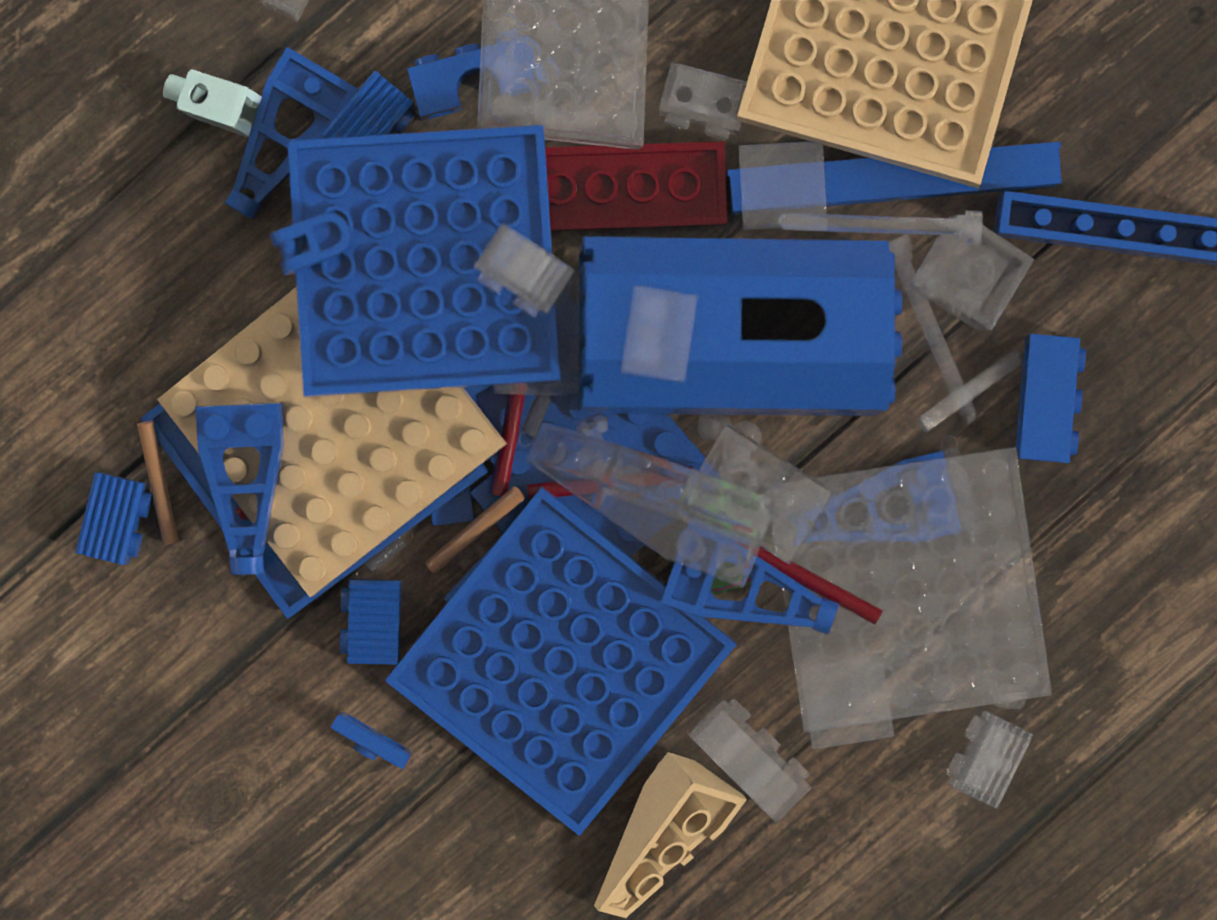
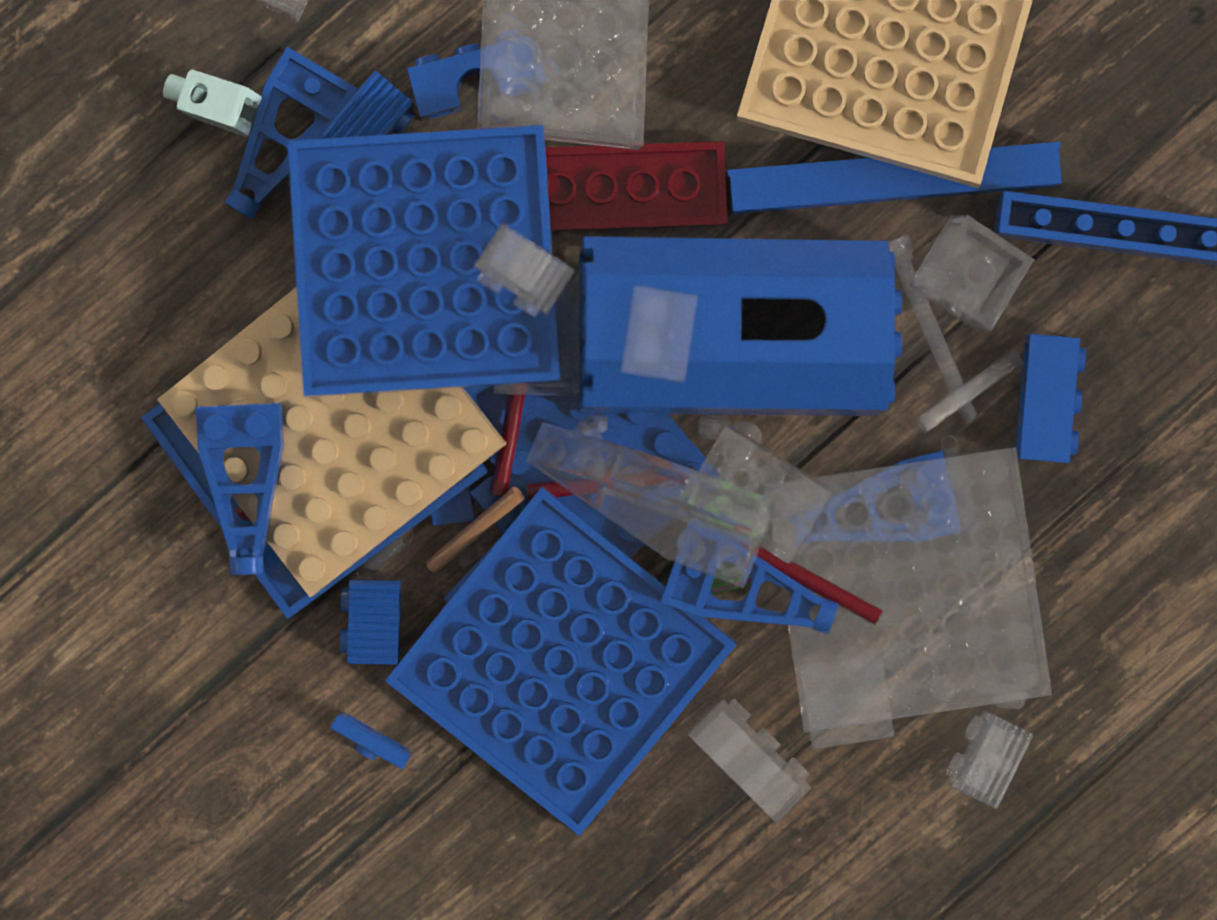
blue brick [75,472,153,565] -> none
medium nougat bar [137,421,179,545] -> none
blue plate [269,213,351,276] -> none
clear piece [519,382,554,447] -> none
tan wedge [594,752,747,918] -> none
clear brick [658,62,747,140] -> none
clear tile [738,141,827,230] -> none
clear piece [778,211,982,245] -> none

